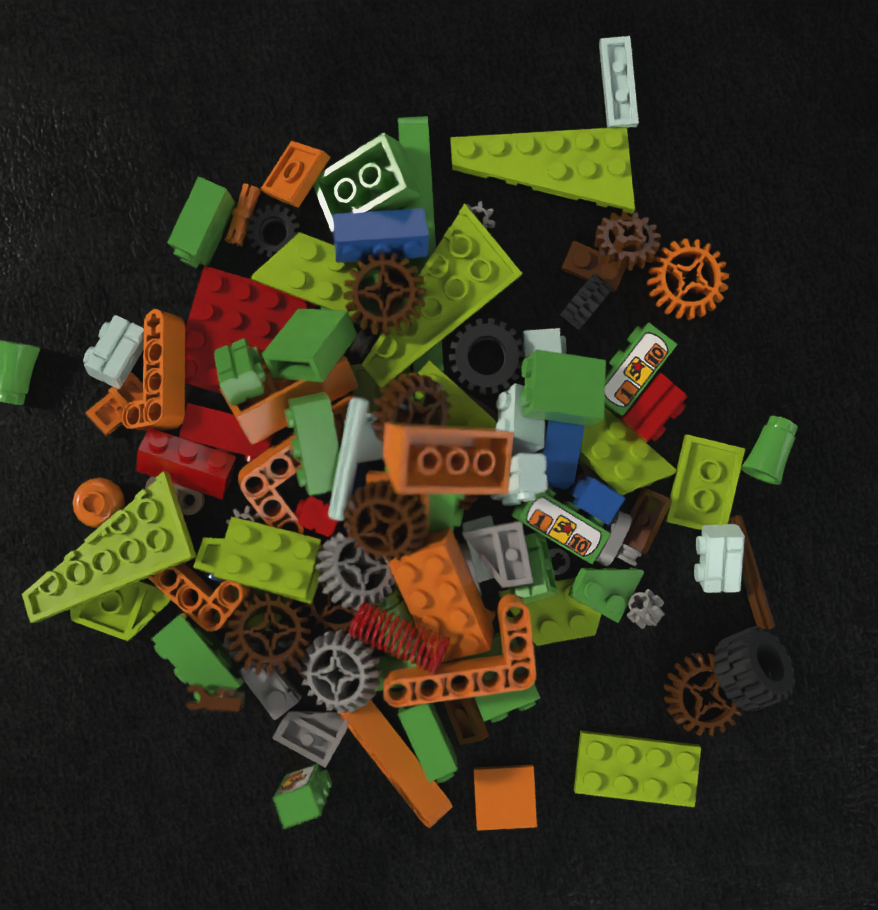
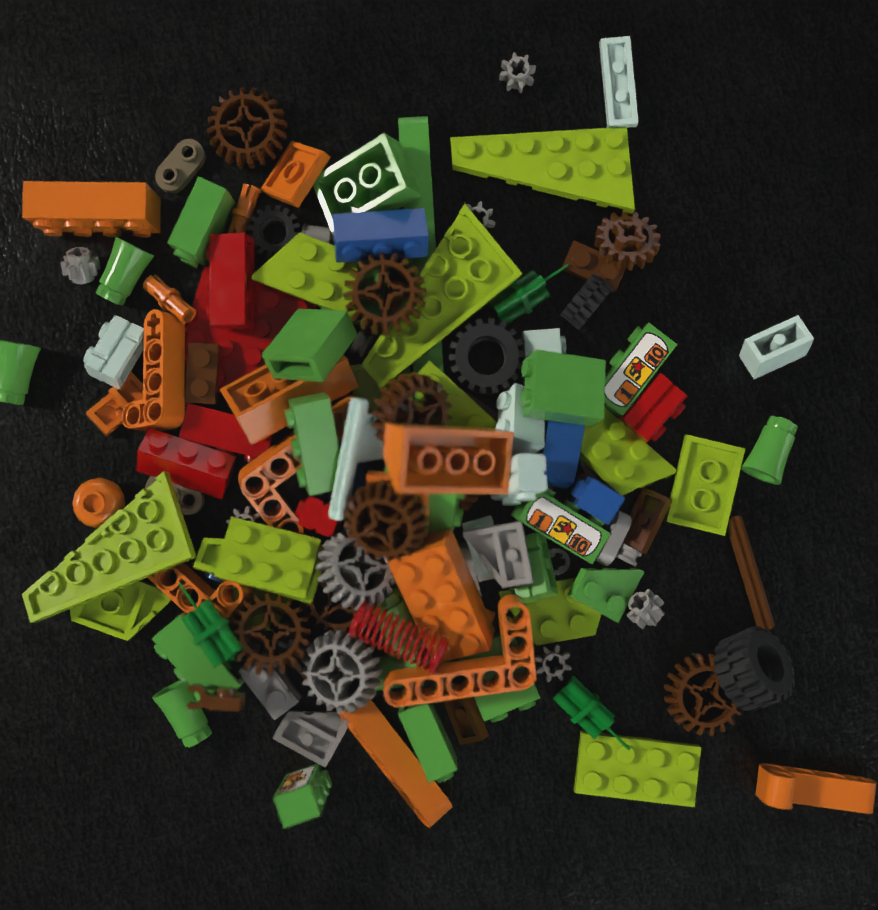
bright green brick [214,338,267,406] -> none
orange tile [473,764,537,830] -> none
orange gear [647,239,729,320] -> none
light aqua brick [694,524,744,593] -> none
none -> orange brick [22,181,161,238]
none -> light grey gear [60,247,101,284]
none -> bright green plant [96,237,154,306]
none -> orange pin [143,274,196,324]
none -> bright green plant [152,680,212,748]
none -> dark tan plate [155,139,206,194]
none -> green piece [178,582,243,668]
none -> reddish brown plate [185,343,220,405]
none -> red brick [206,233,255,329]
none -> reddish brown gear [207,87,288,169]
none -> light grey pin [301,224,334,245]
none -> green piece [487,264,569,325]
none -> light grey gear [499,53,536,93]
none -> light grey gear [534,644,572,682]
none -> green piece [552,675,631,750]
none -> light aqua brick [739,315,814,379]
none -> orange beam [755,763,877,814]

